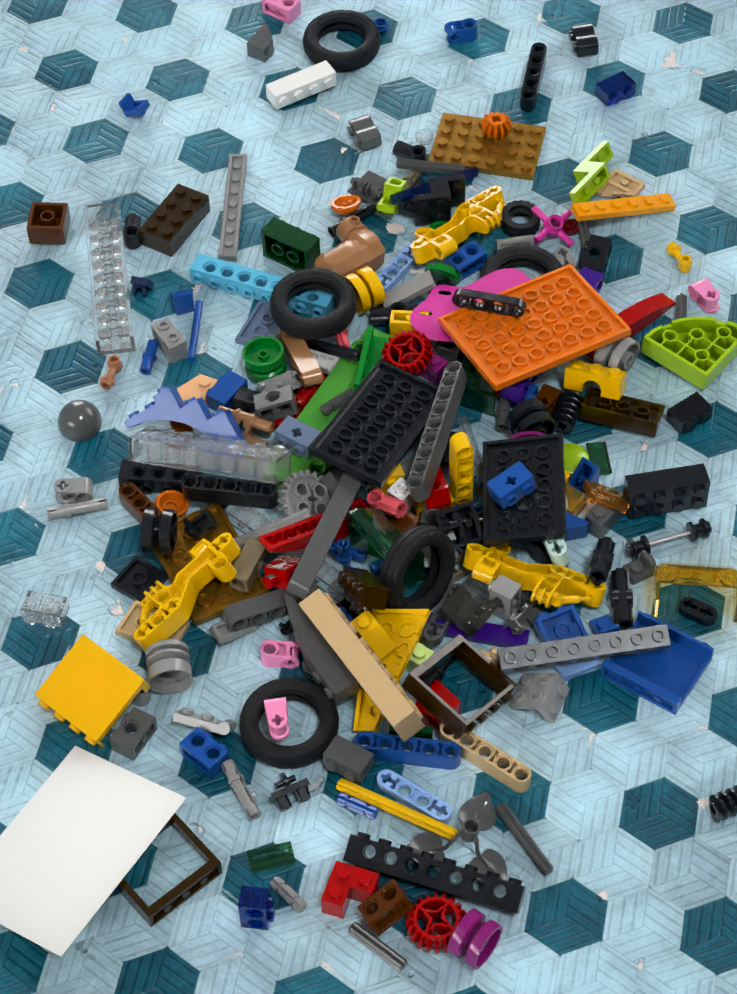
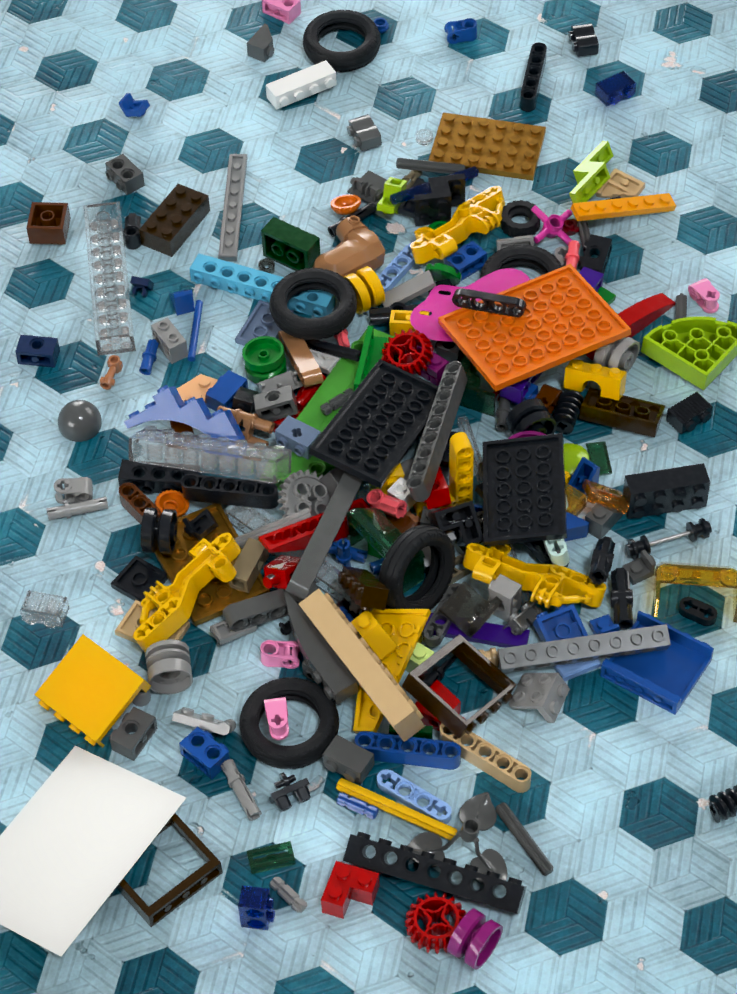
dark grey axle [349,922,407,971] -> none
reddish brown brick [357,879,415,936] -> none
black piece [392,140,427,161] -> none
orange gear [481,110,512,140] -> none
blue brick [486,461,537,510] -> none
yellow bar [666,242,693,273] -> none
none -> dark blue brick [15,335,60,368]
none -> dark grey brick [105,154,145,195]
none -> clear smoke bush [258,258,275,274]
none -> coral pin [565,240,580,269]
none -> green tile [597,286,616,305]

